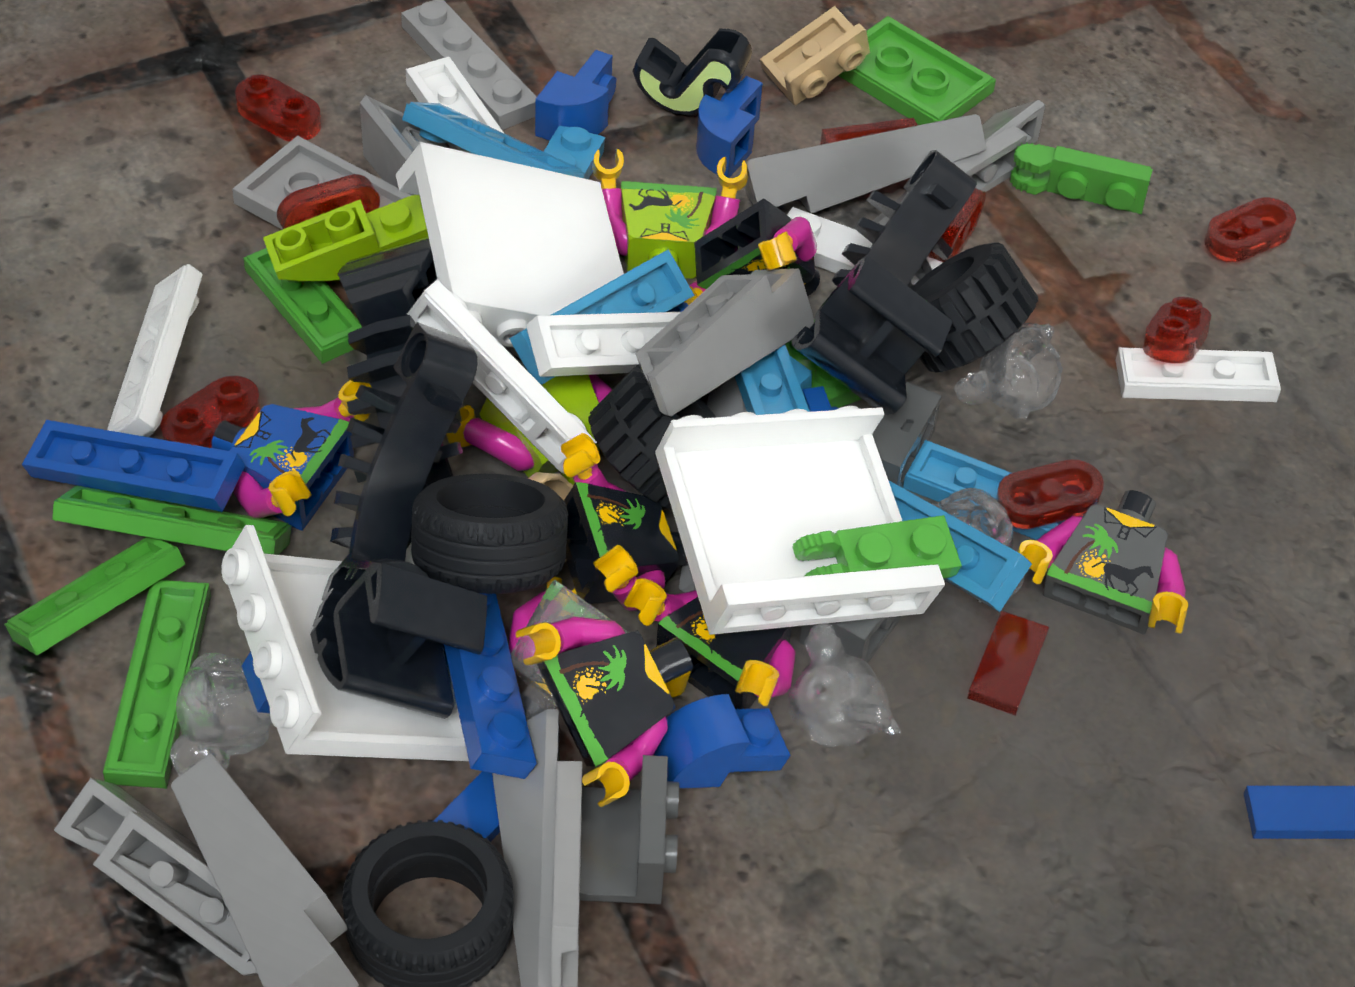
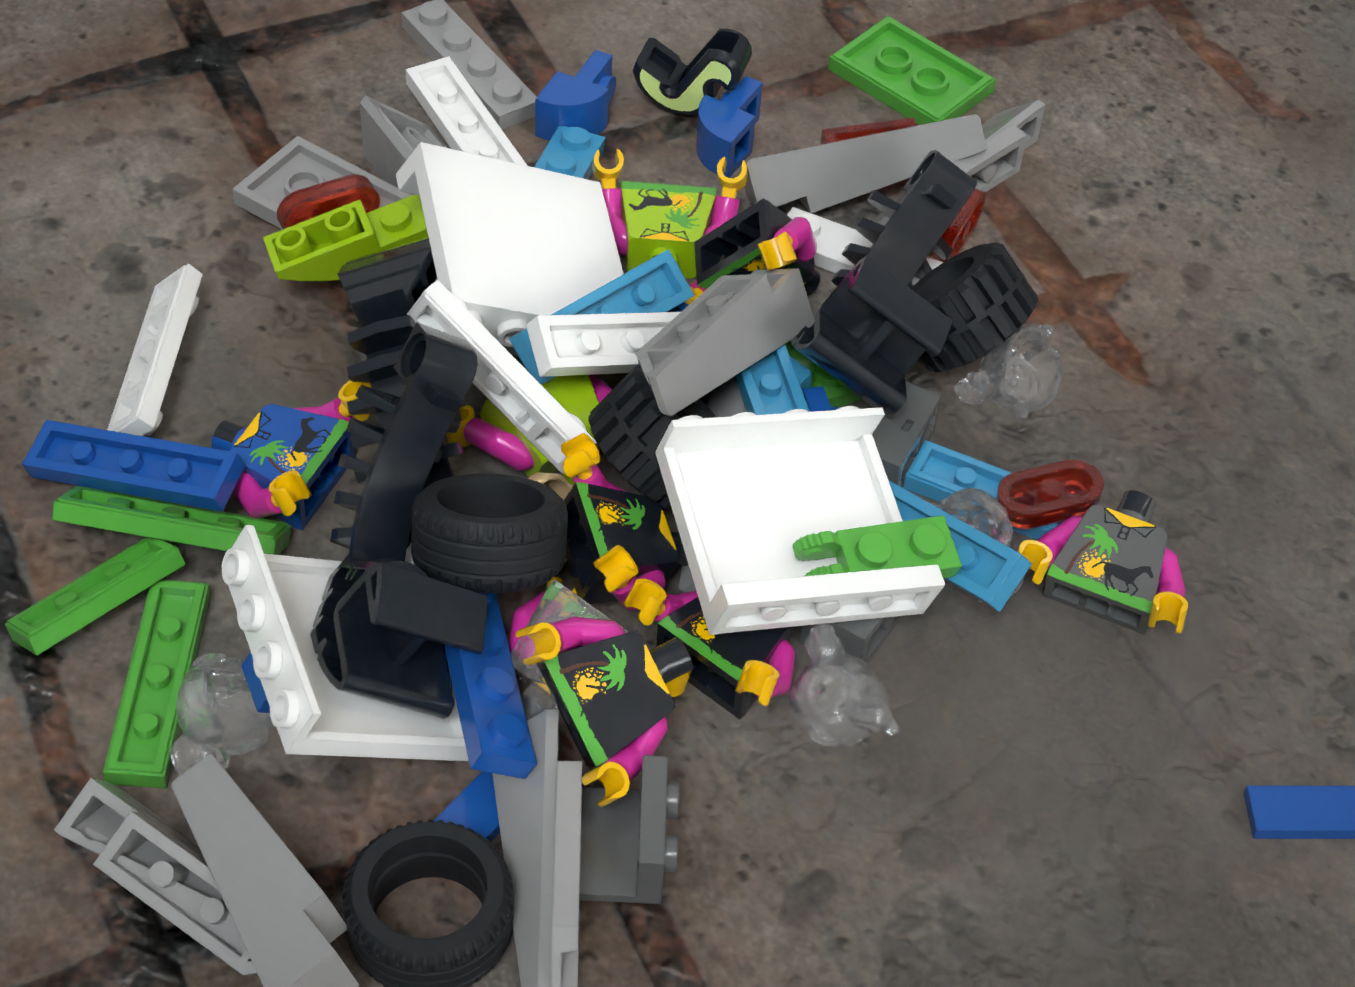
clear red plate [161,376,261,448] -> none
clear red plate [235,74,321,142] -> none
bright green tile [243,248,362,364] -> none
dark azure plate [402,102,585,178] -> none
blue brick [654,694,791,788] -> none
tan bracket [760,6,870,106] -> none
clear red piece [967,611,1049,716] -> none
bright green hinge [1010,142,1153,214] -> none
white tile [1115,347,1281,402] -> none
clear red plate [1143,297,1211,363] -> none
clear red plate [1204,197,1296,262] -> none

